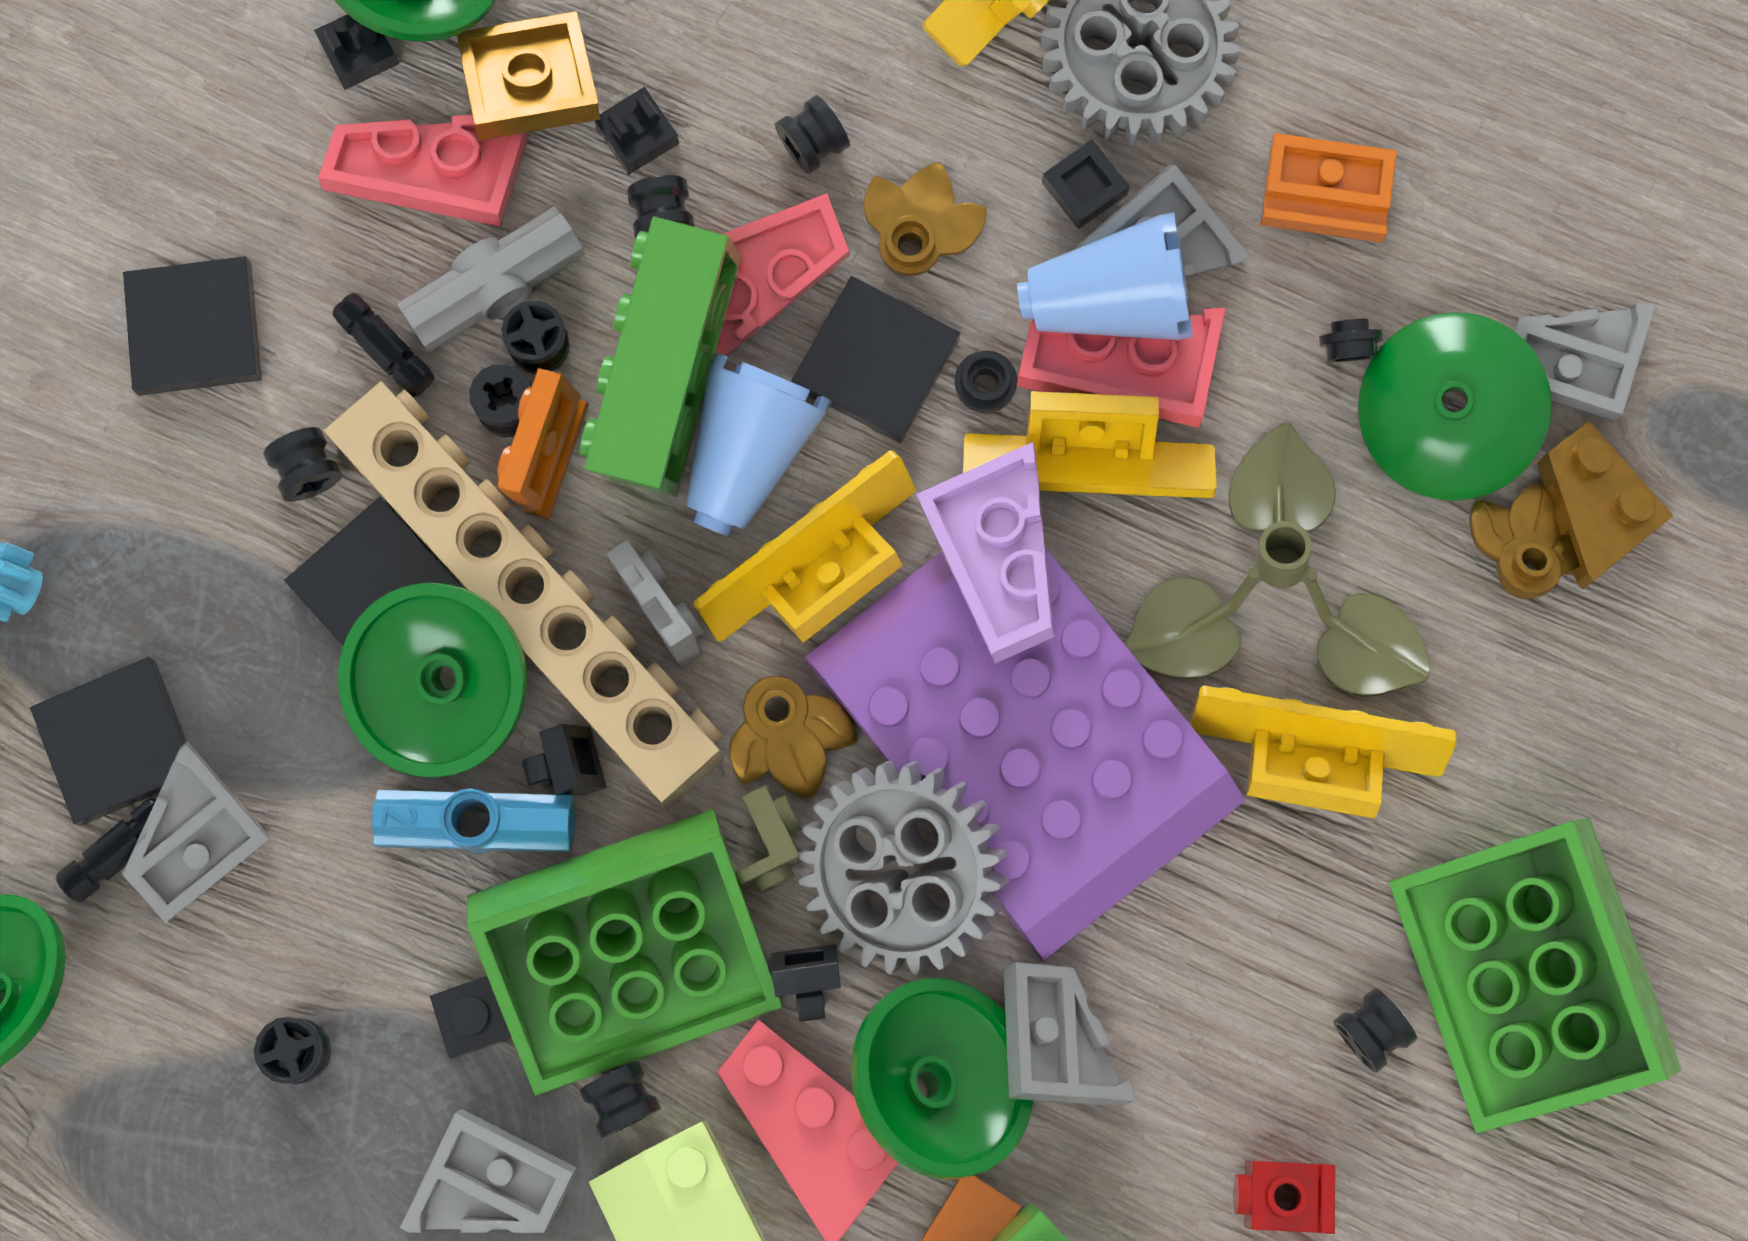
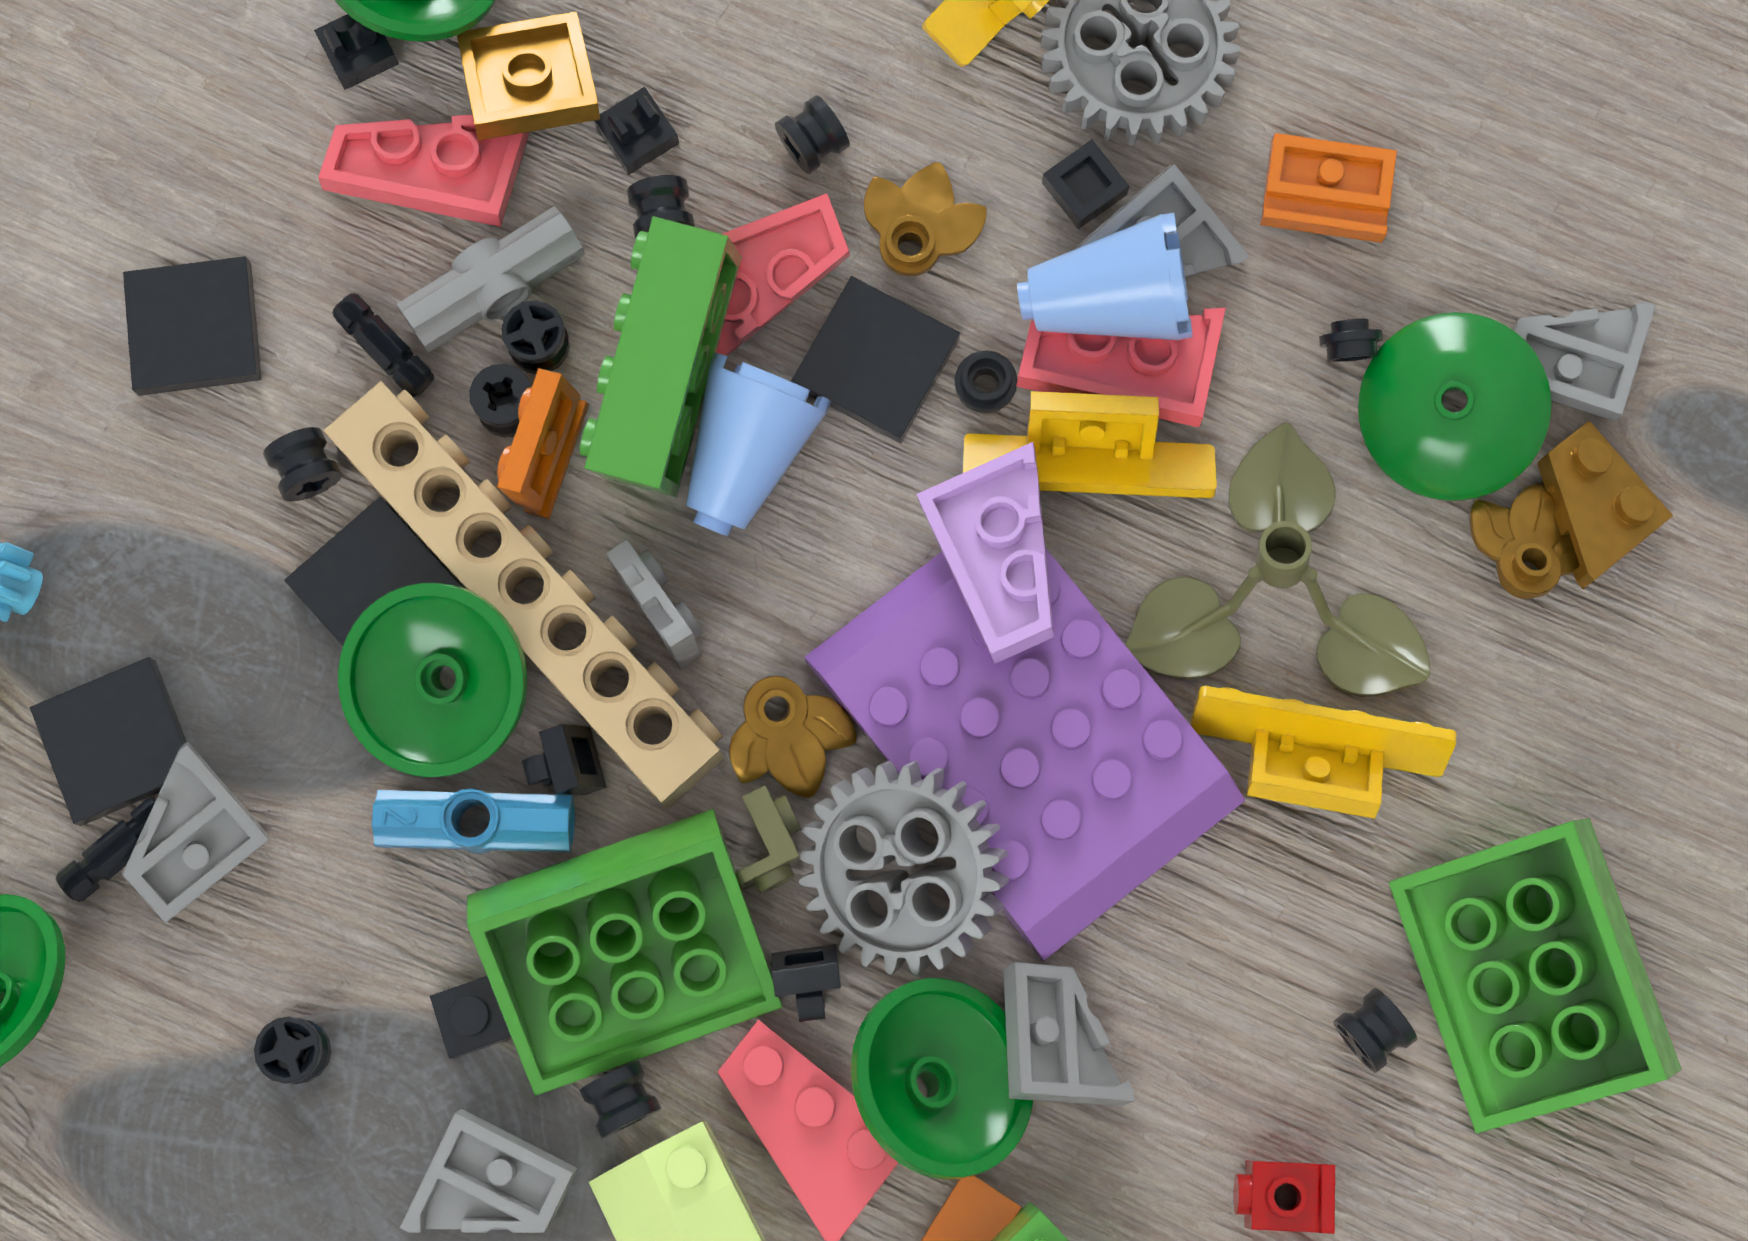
yellow bracket [693,450,916,643] -> none

